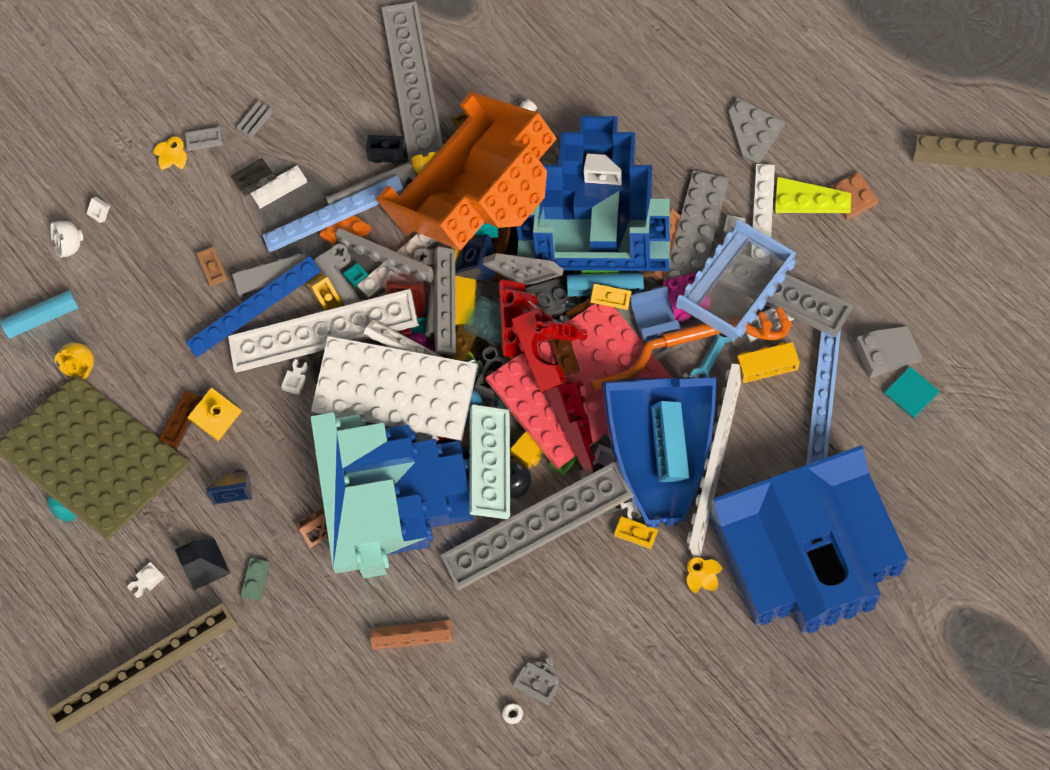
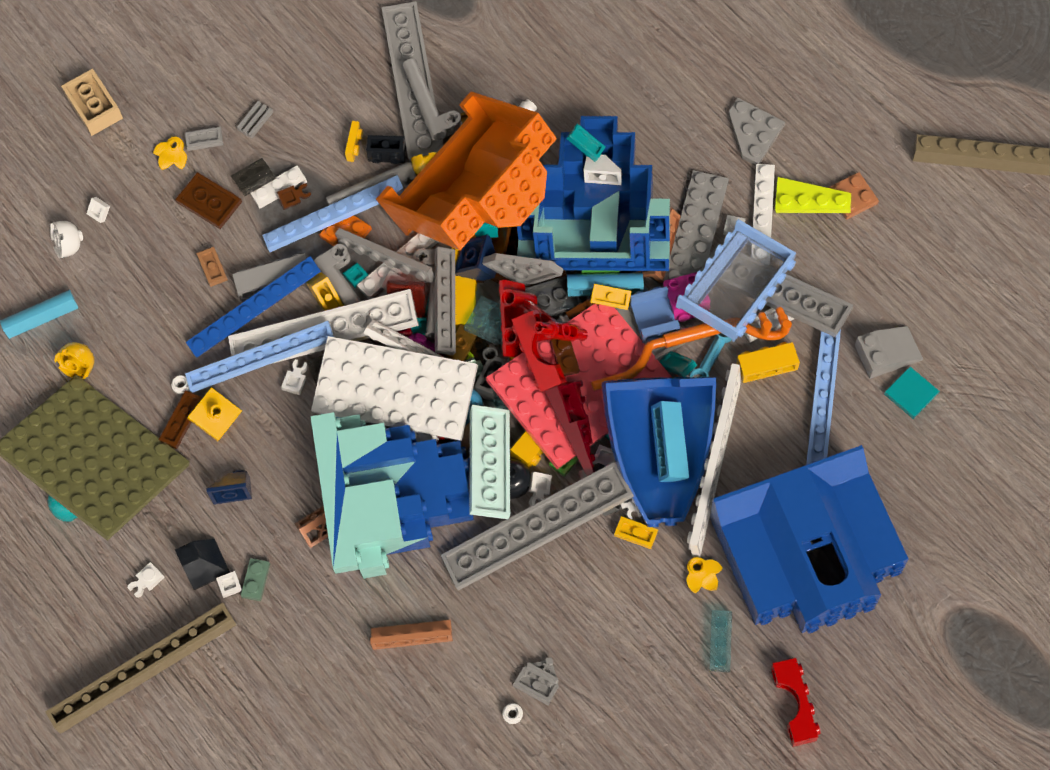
none -> tan brick [61,69,123,136]
none -> white plate [171,375,189,394]
none -> reddish brown plate [175,172,242,229]
none -> light blue plate [185,321,334,393]
none -> white plate [216,571,242,598]
none -> reddish brown plate [276,184,311,210]
none -> yellow plate [345,121,363,162]
none -> light grey axle [403,58,462,141]
none -> white plate [528,472,552,506]
none -> teal tile [566,123,606,162]
none -> teal tile [659,351,697,377]
none -> clear light blue plate [709,610,732,672]
none -> red arch [771,658,820,747]

